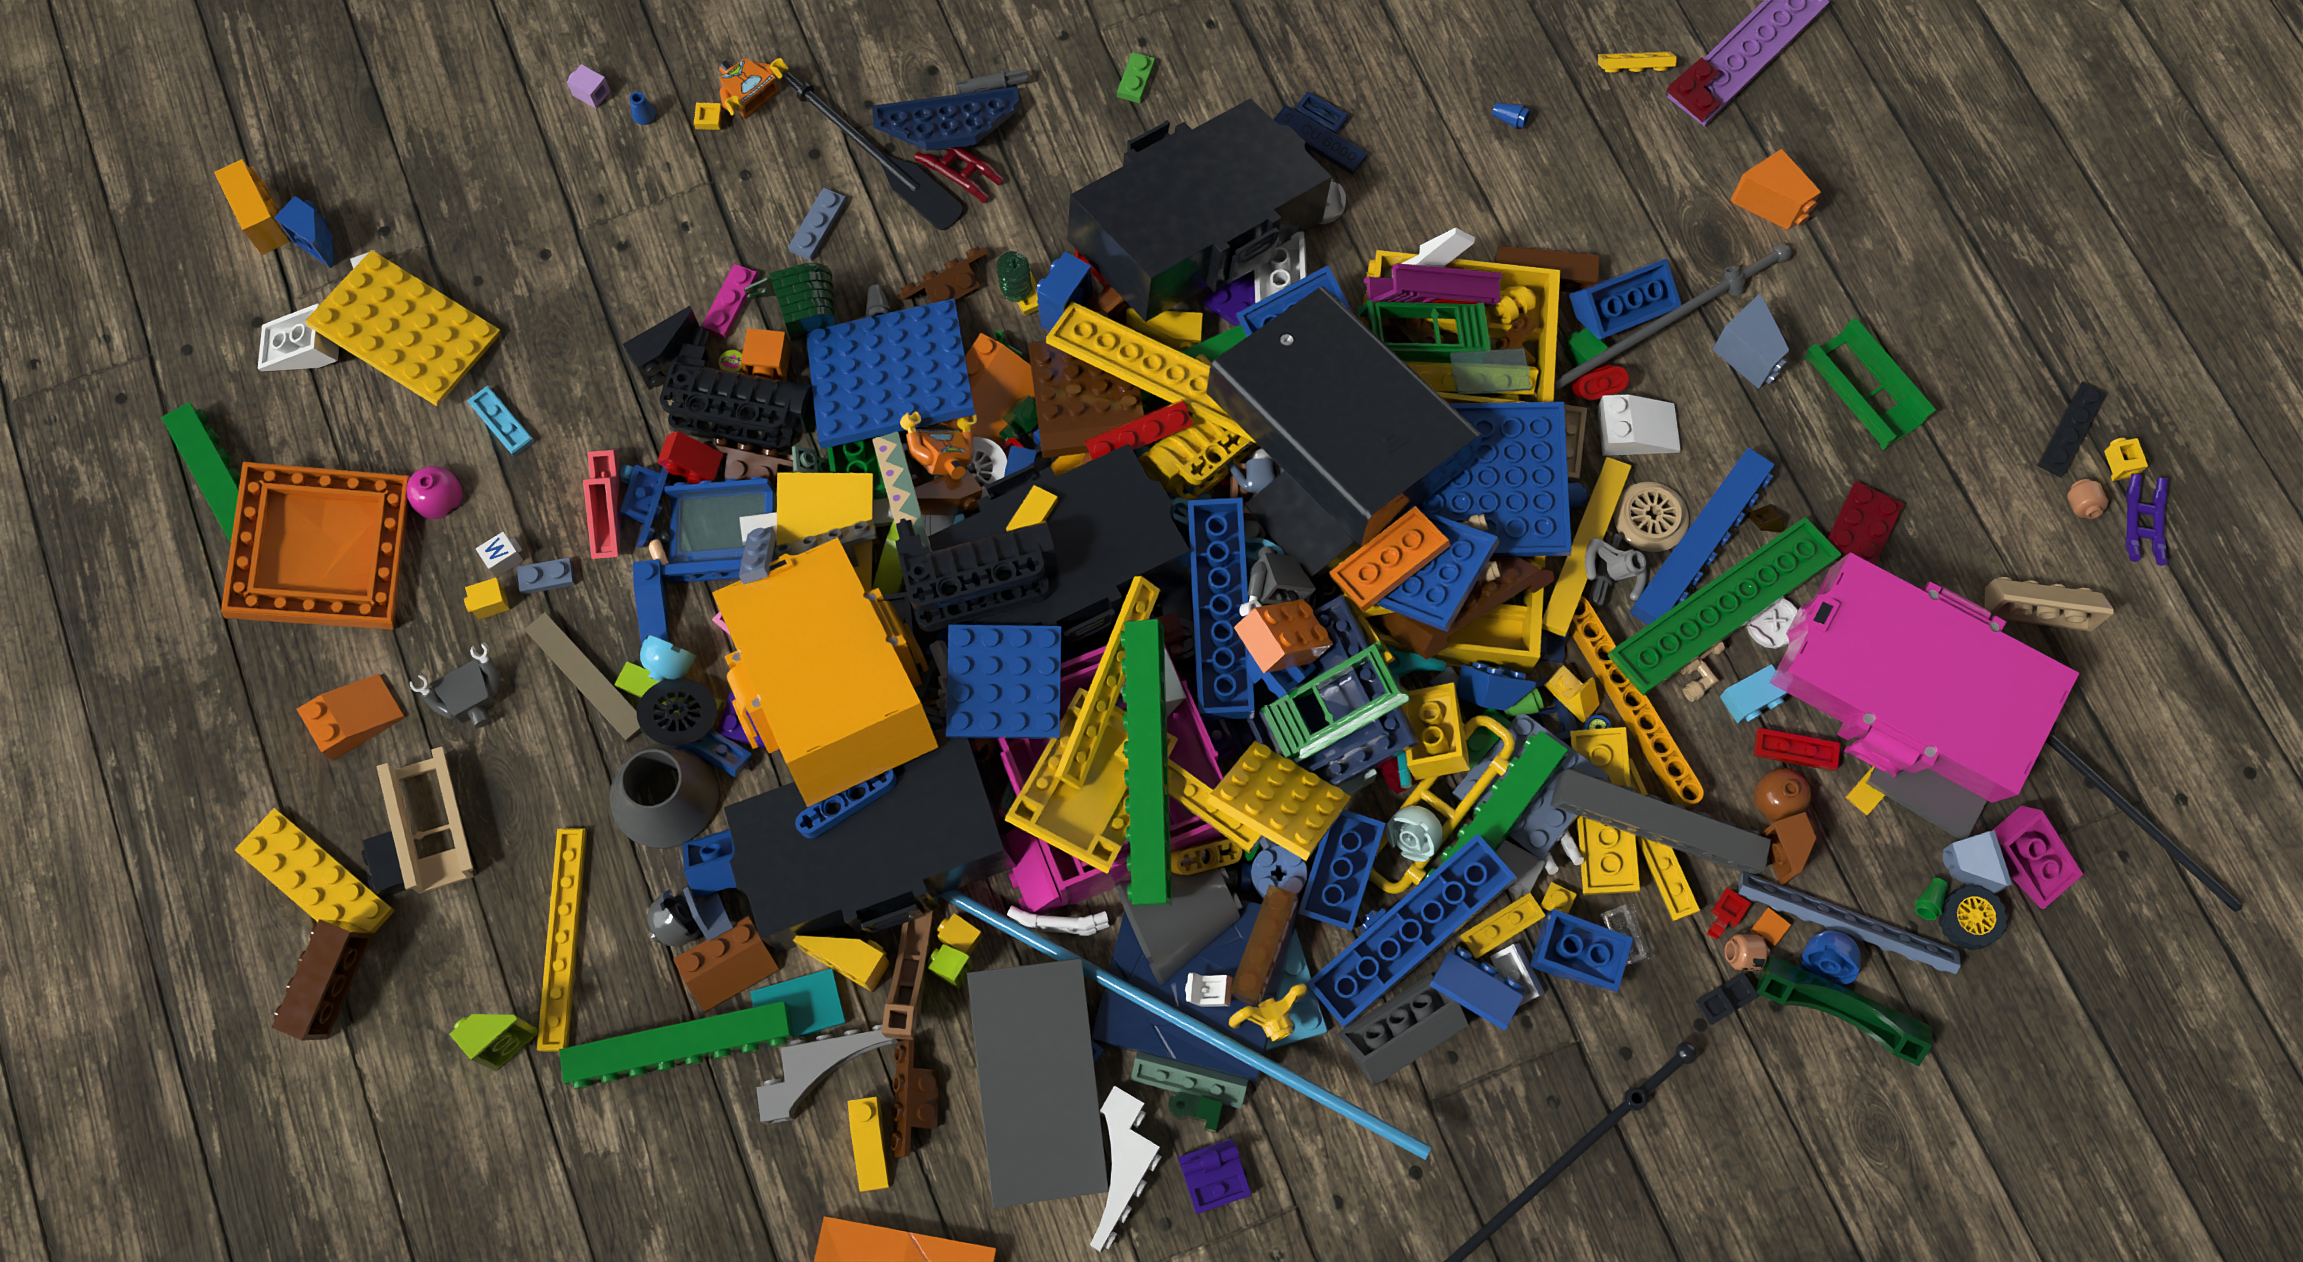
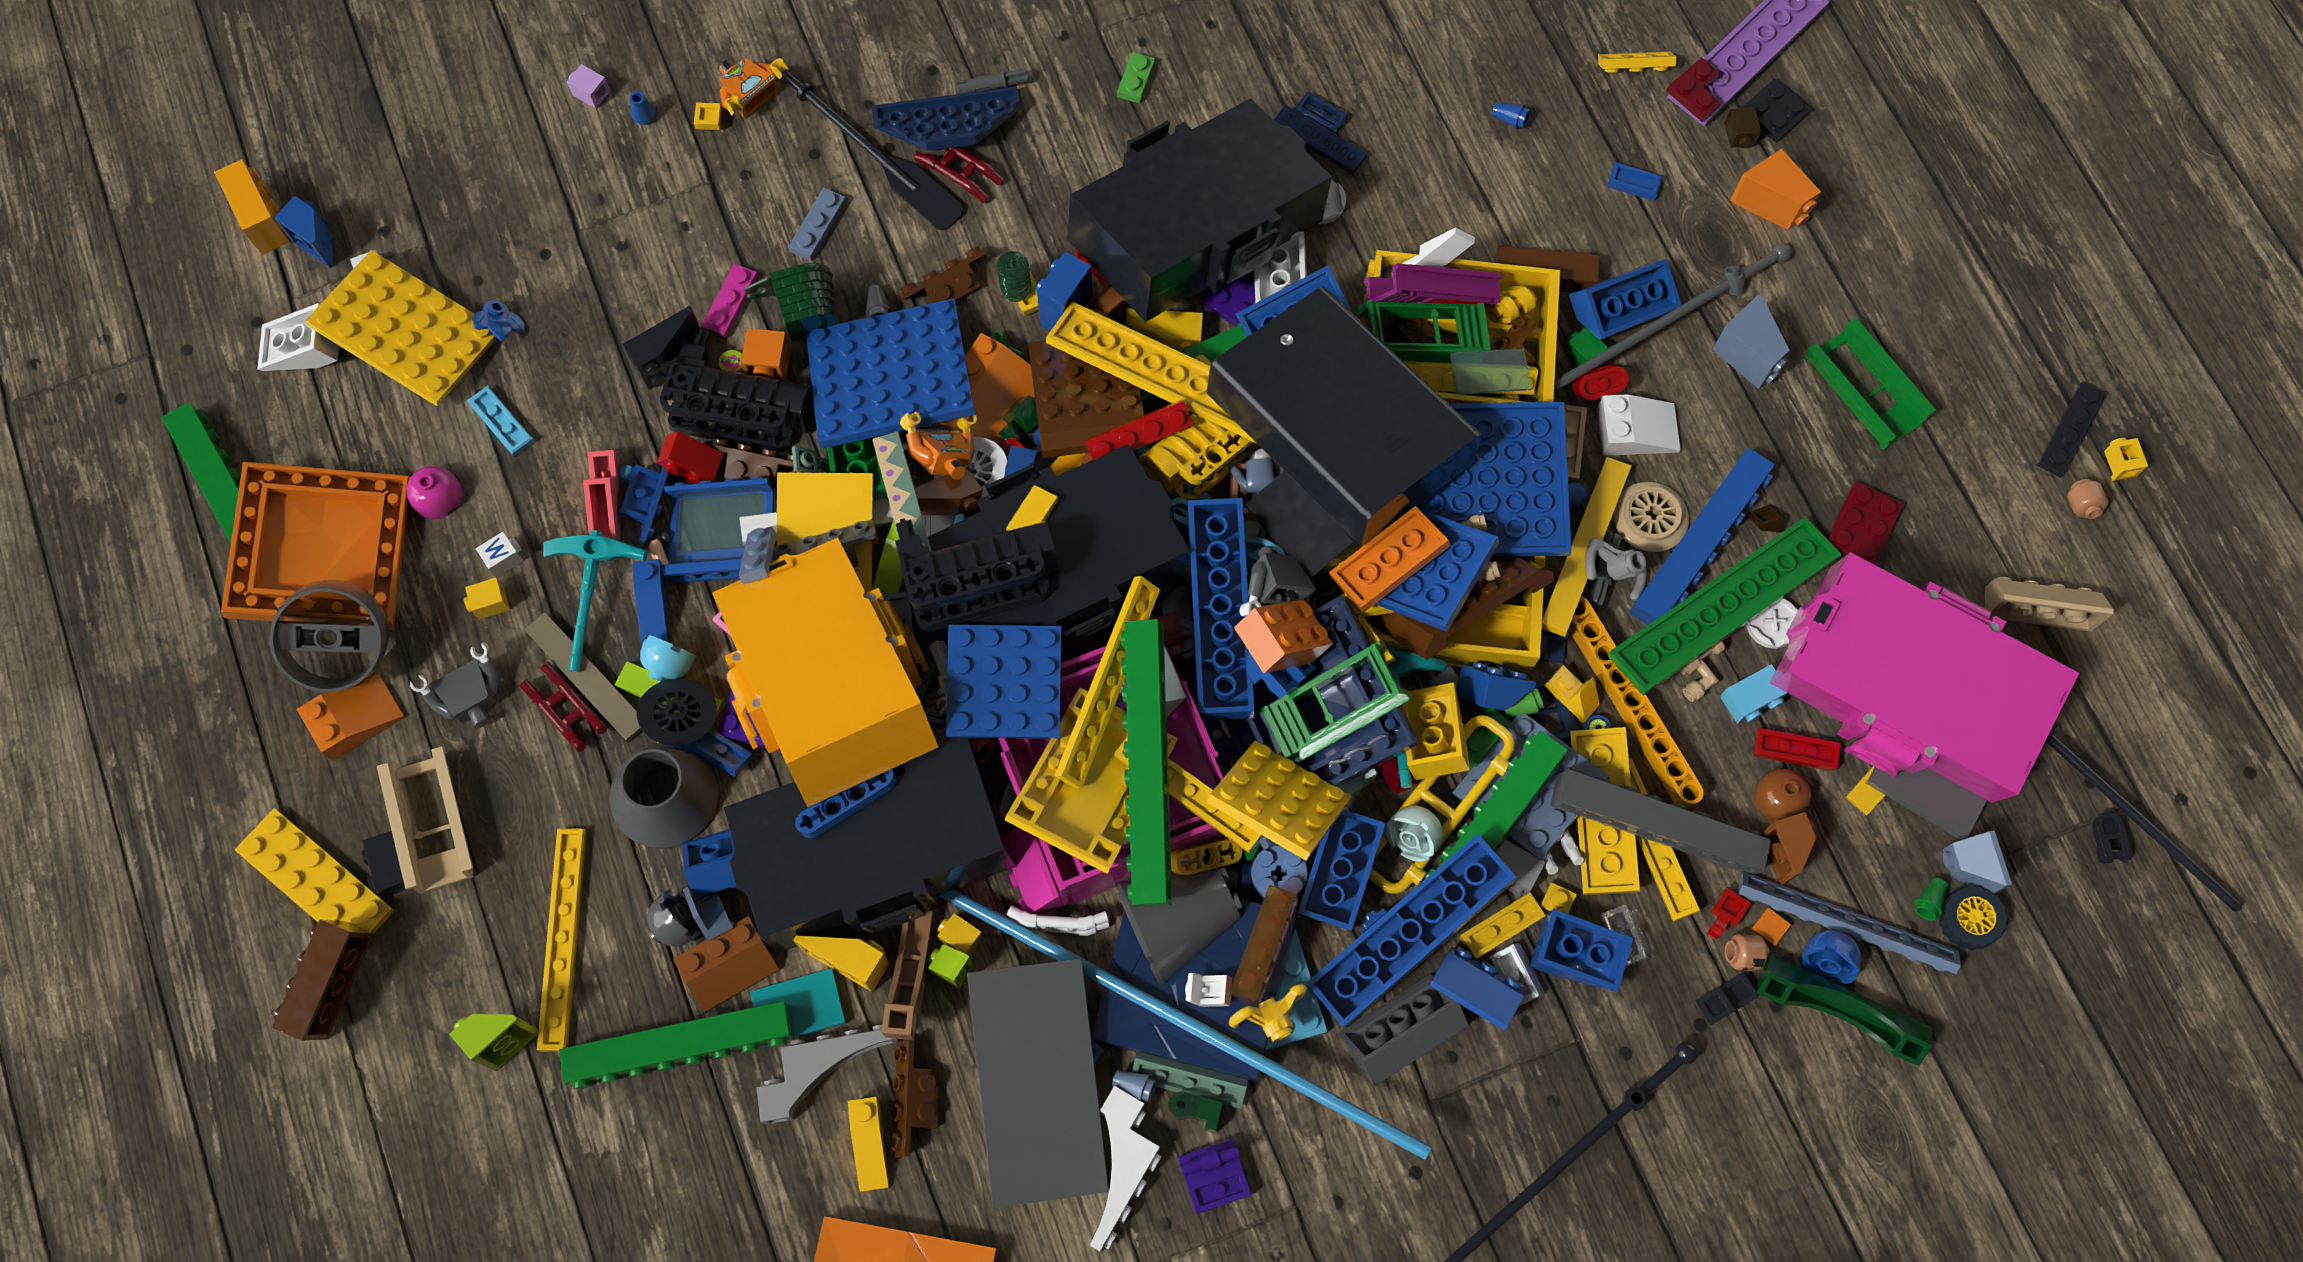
sand blue plate [517,558,575,595] -> none
dark pink slope [1992,806,2083,909] -> none
dark purple piece [2125,474,2169,566] -> none
none -> dark grey cylinder [270,580,389,692]
none -> blue plate [473,300,525,341]
none -> dark red piece [519,661,607,752]
none -> teal piece [543,530,648,672]
none -> sand blue cone [1112,1070,1157,1102]
none -> blue tile [1607,162,1662,201]
none -> dark brown brick [1724,107,1761,148]
none -> black plate [1742,78,1811,143]
none -> black plate [2092,812,2132,864]

